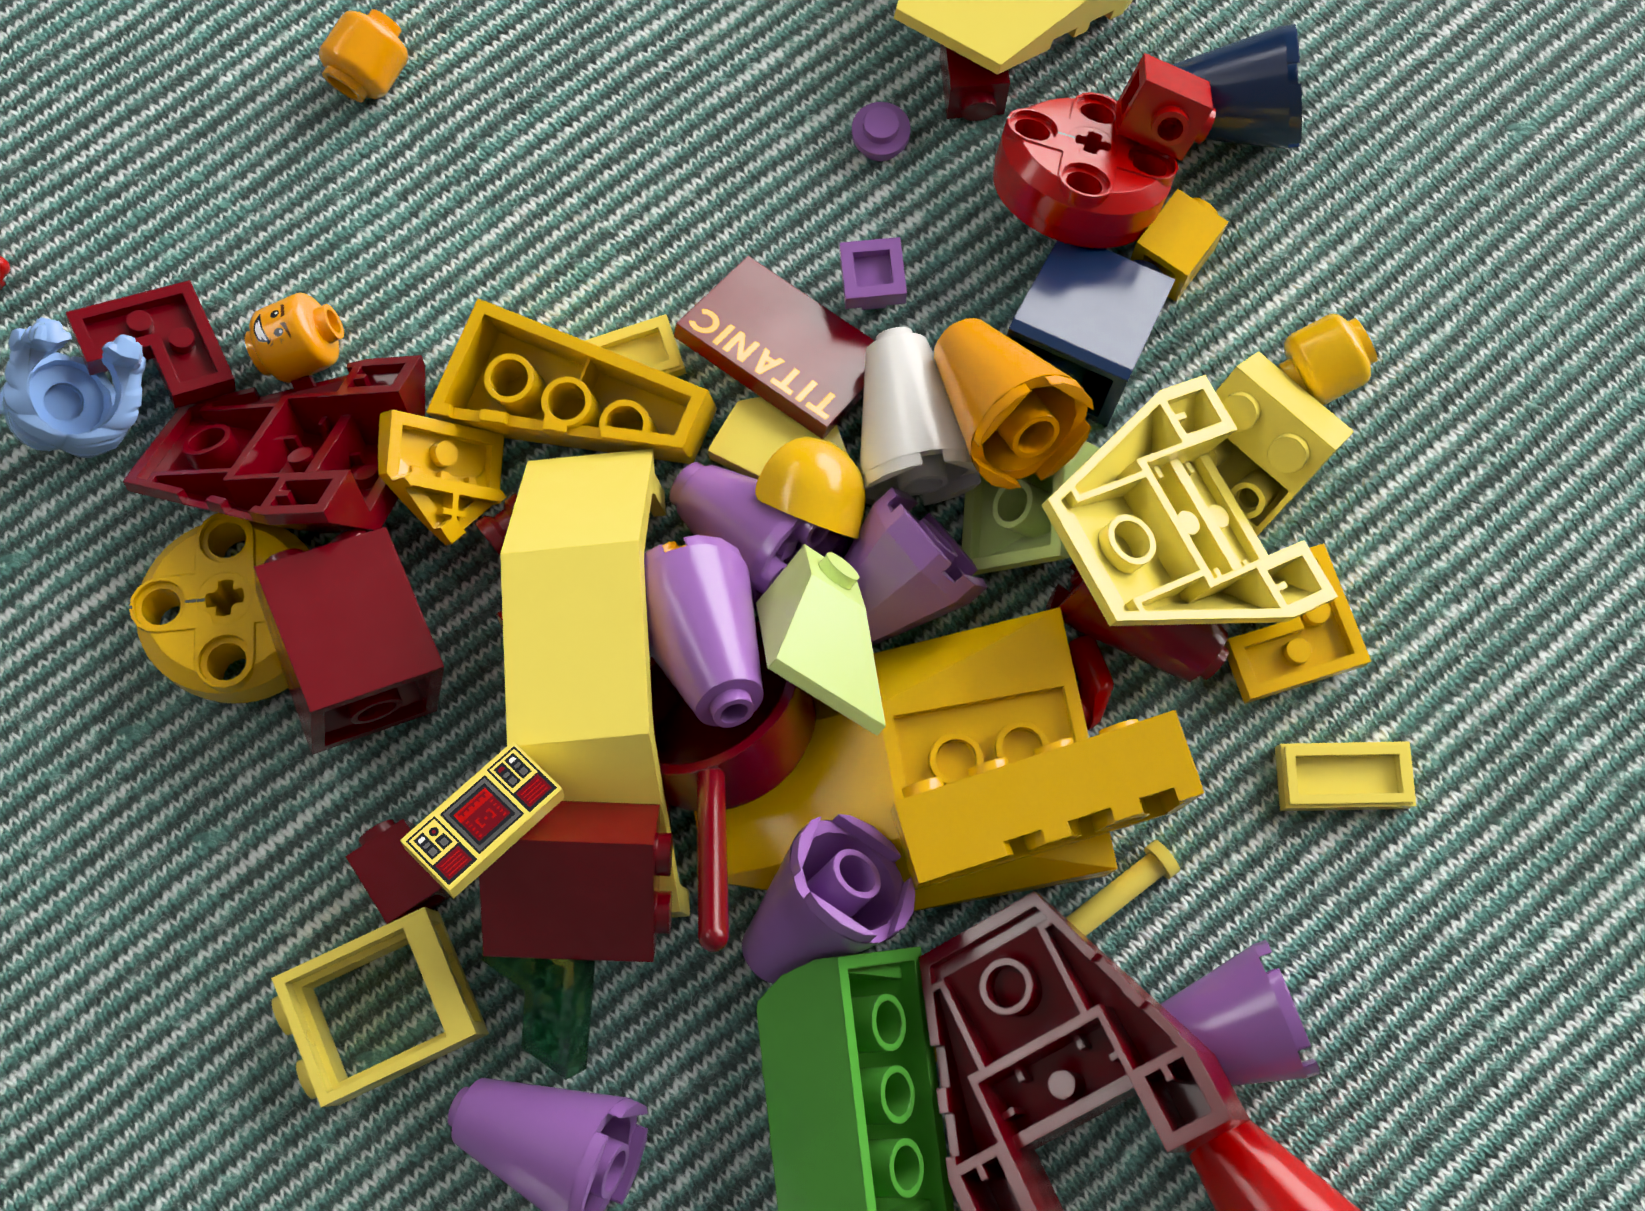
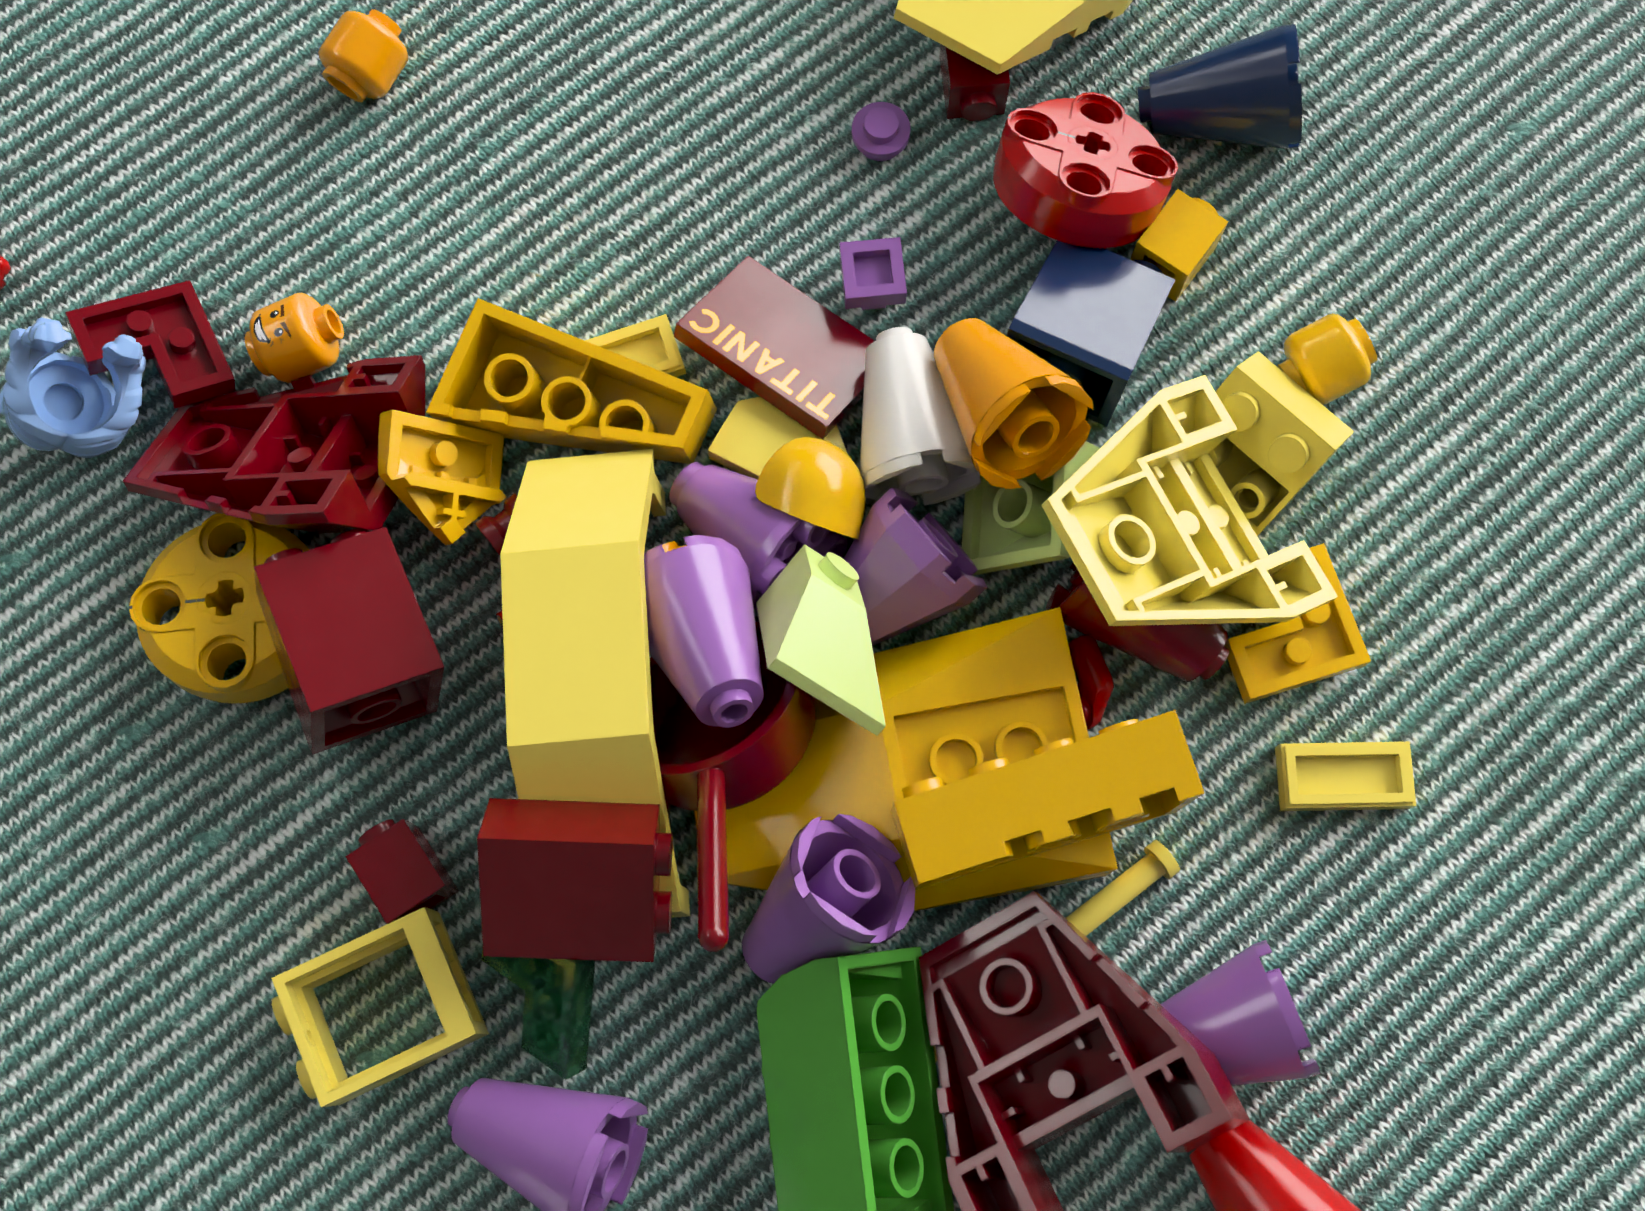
tile [400,741,565,899] -> none
red brick [1115,53,1216,161] -> none

